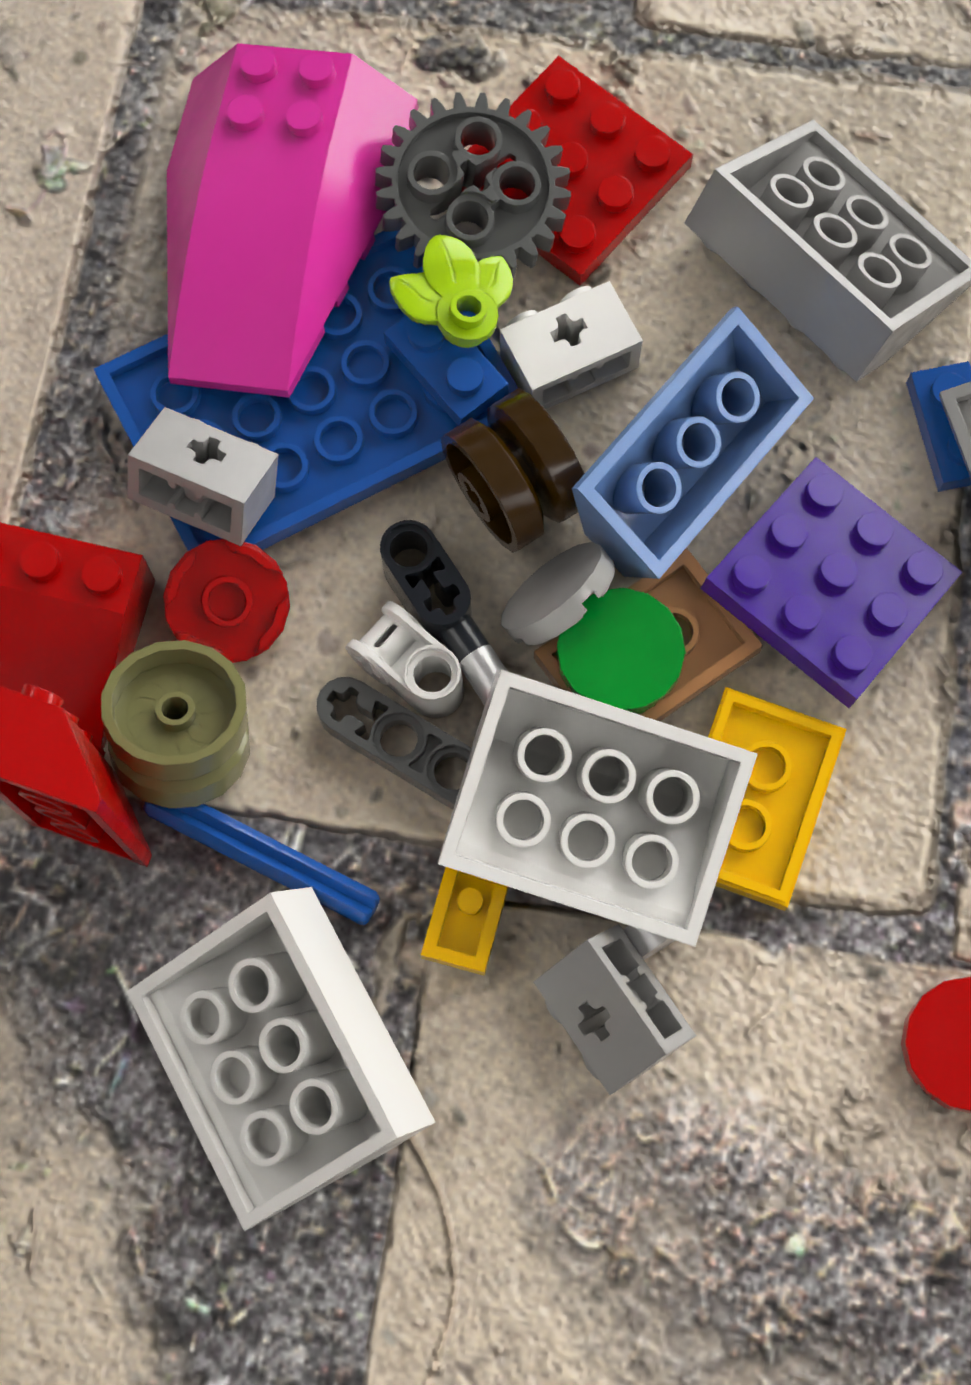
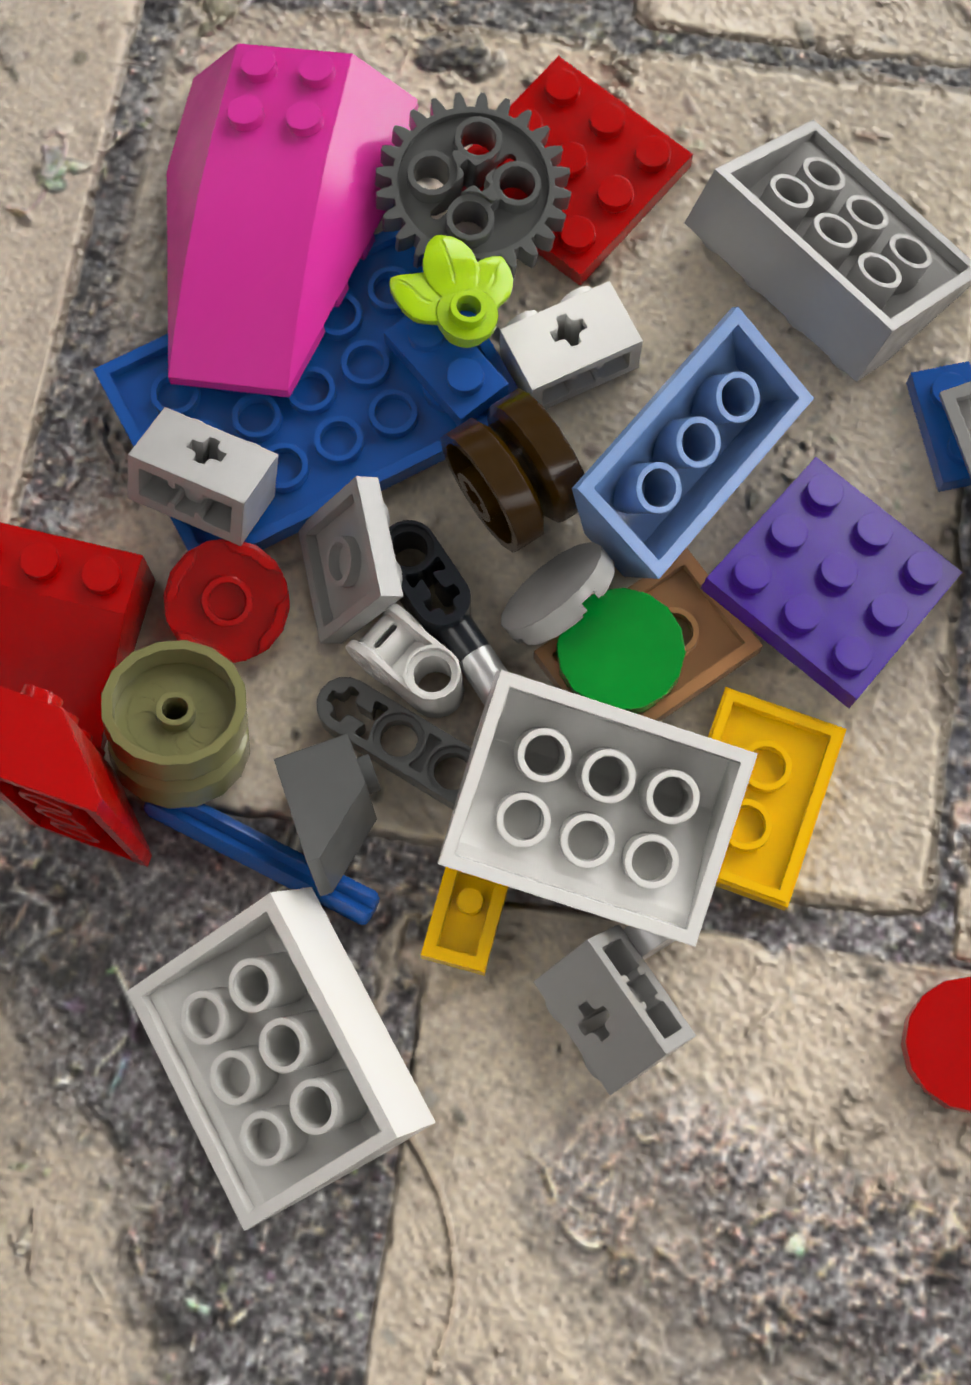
none -> dark grey slope [274,733,381,897]
none -> light grey plate [298,476,403,644]

